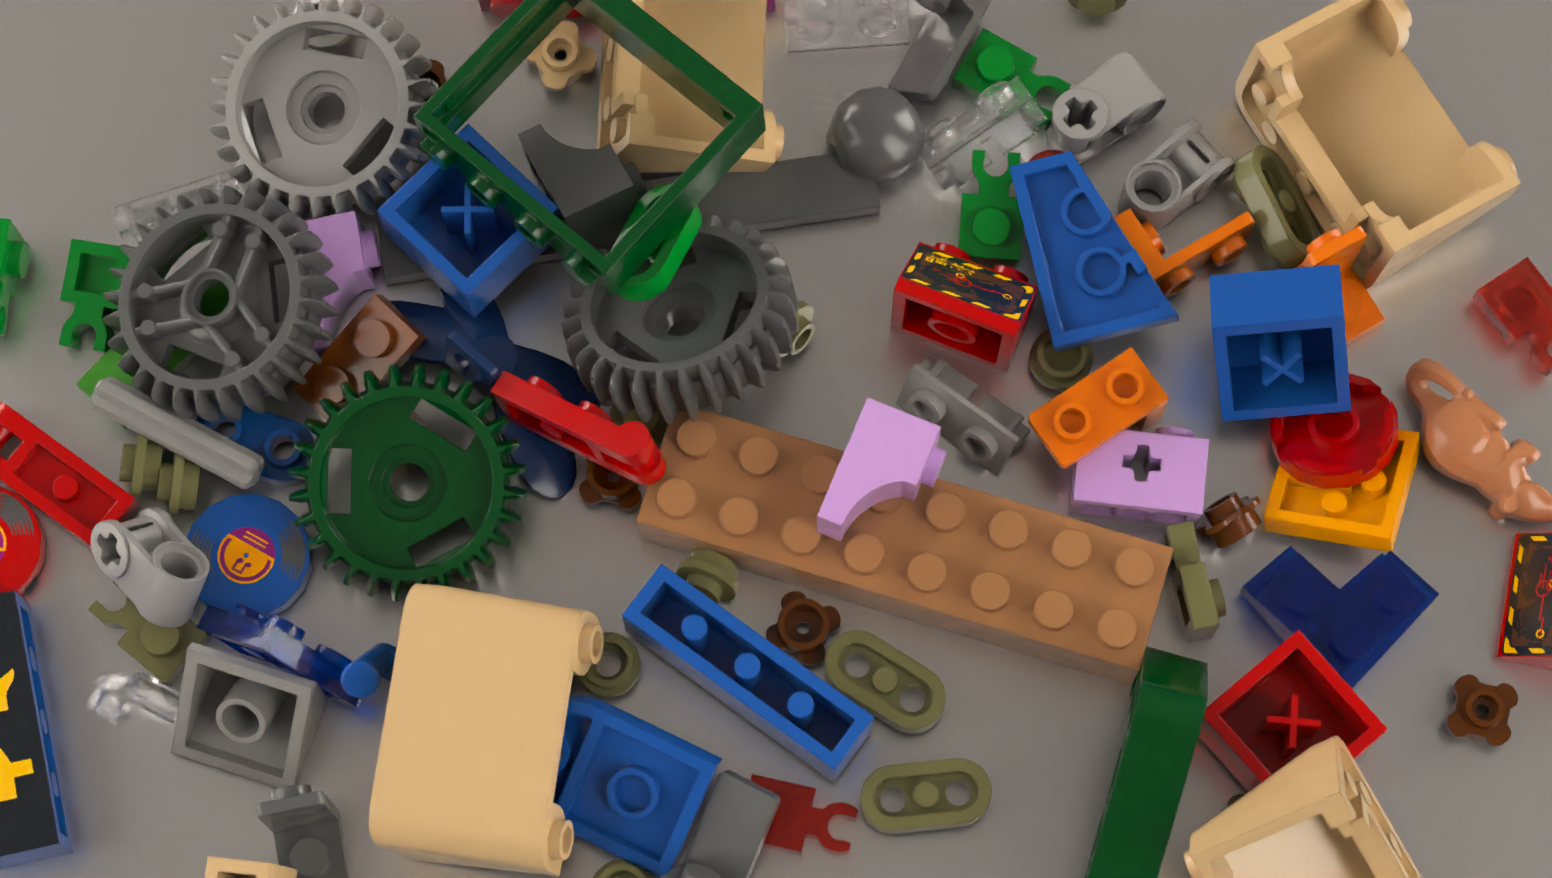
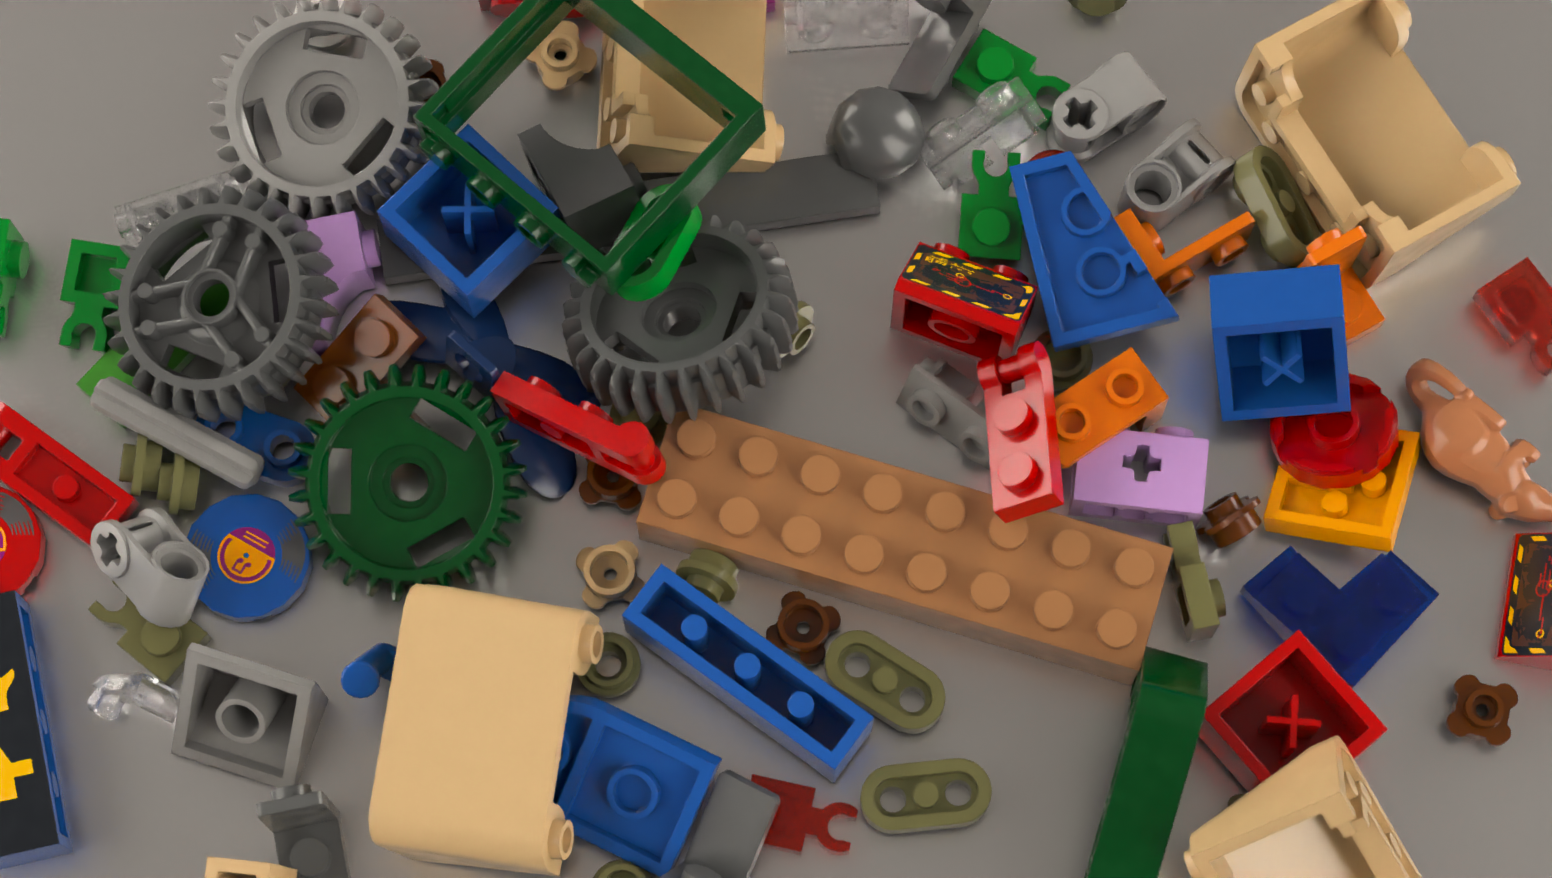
clear blue plate [196,604,363,708] -> none
lavender arch [816,397,947,541] -> none
none -> tan plate [576,540,645,609]
none -> plate [977,341,1064,524]

